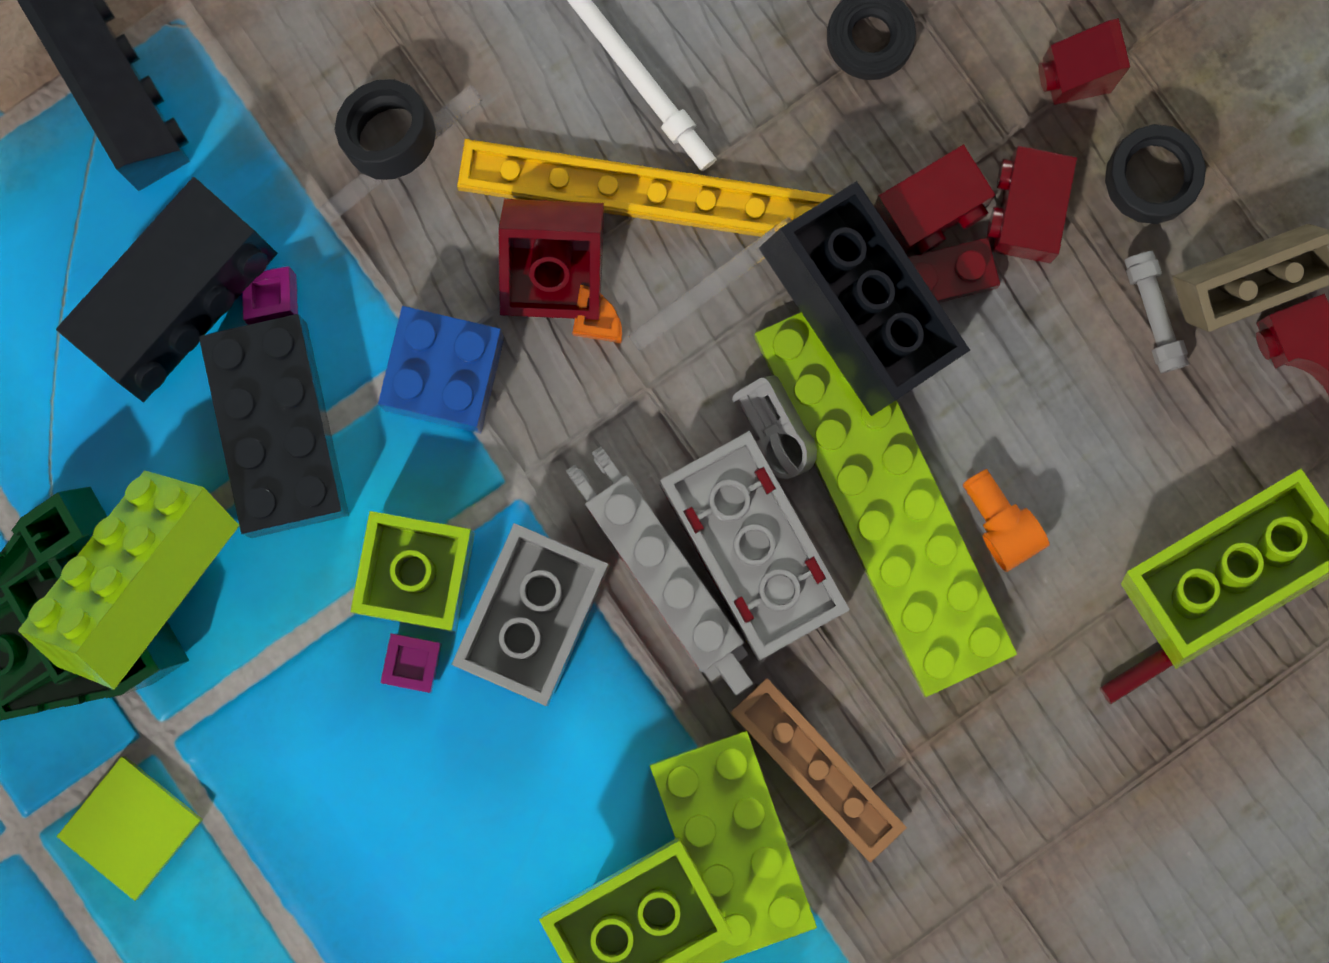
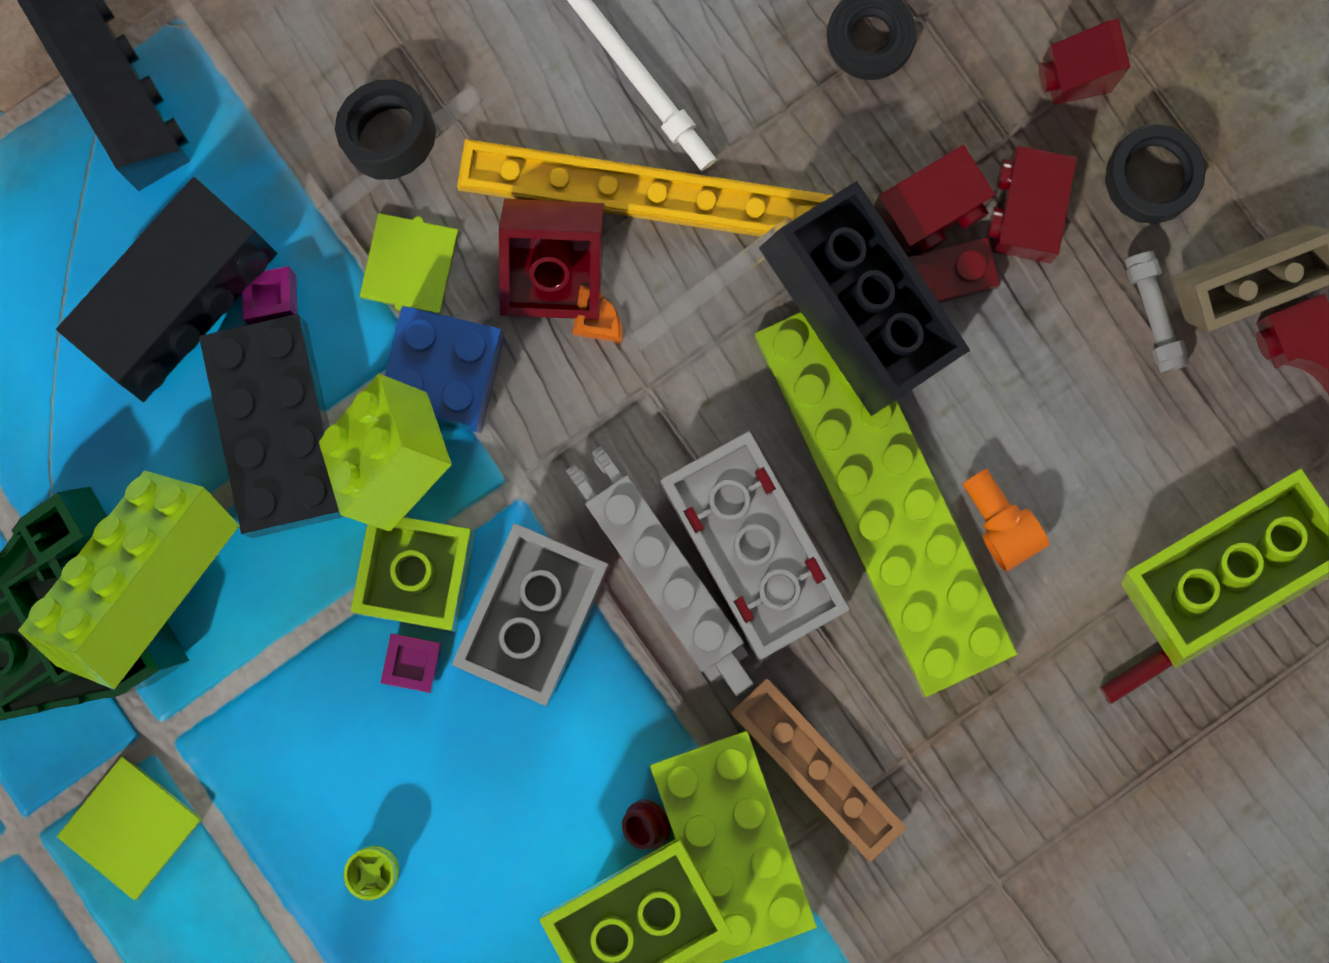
light grey piece [732,375,817,479] -> none
none -> lime brick [319,373,452,532]
none -> lime wheel [343,845,400,901]
none -> lime piece [359,213,459,315]
none -> dark red plate [622,799,671,850]

